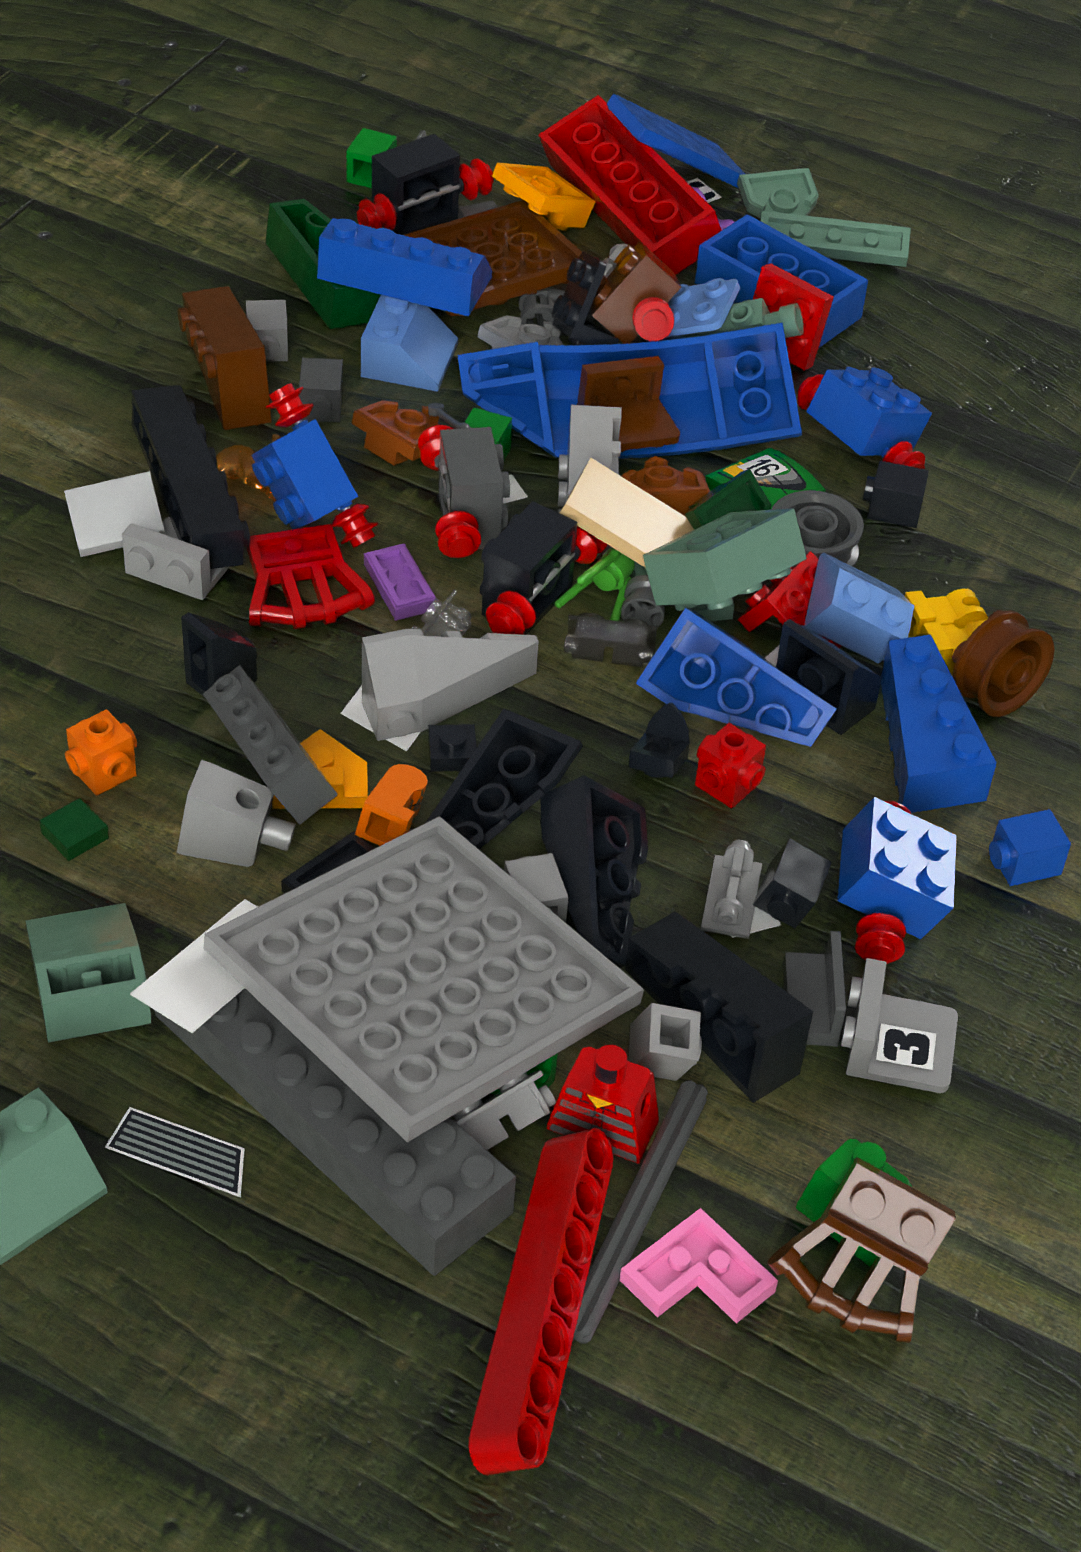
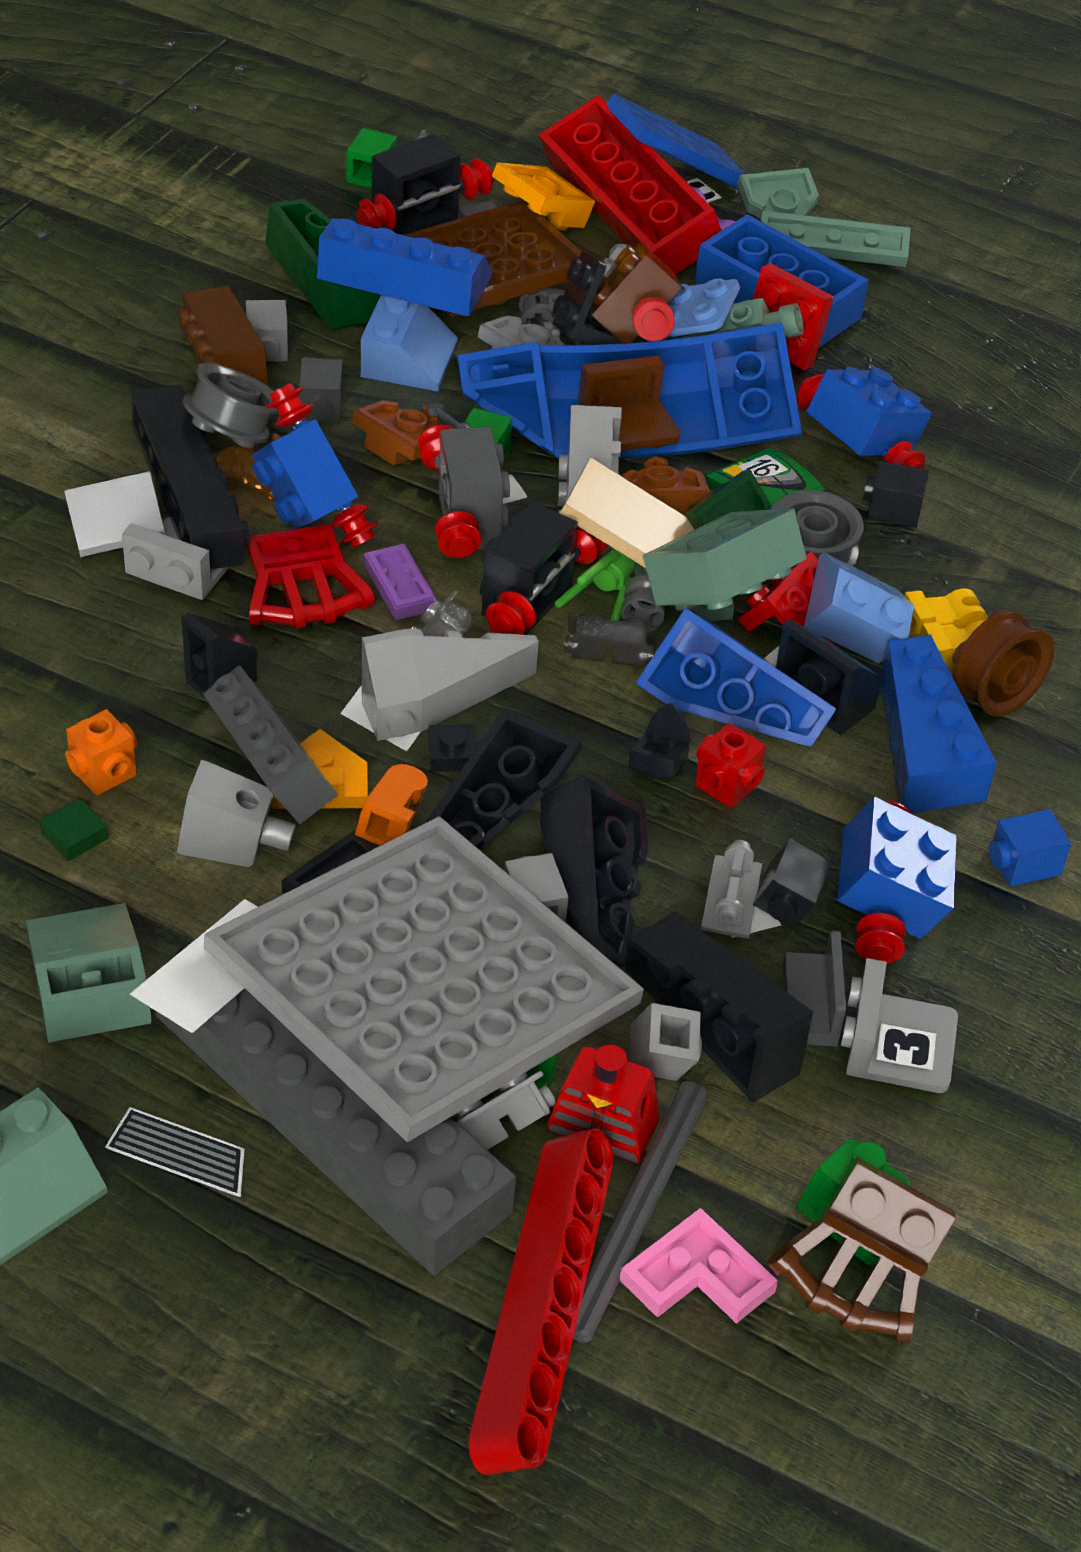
none -> dark grey wheel [183,363,278,448]

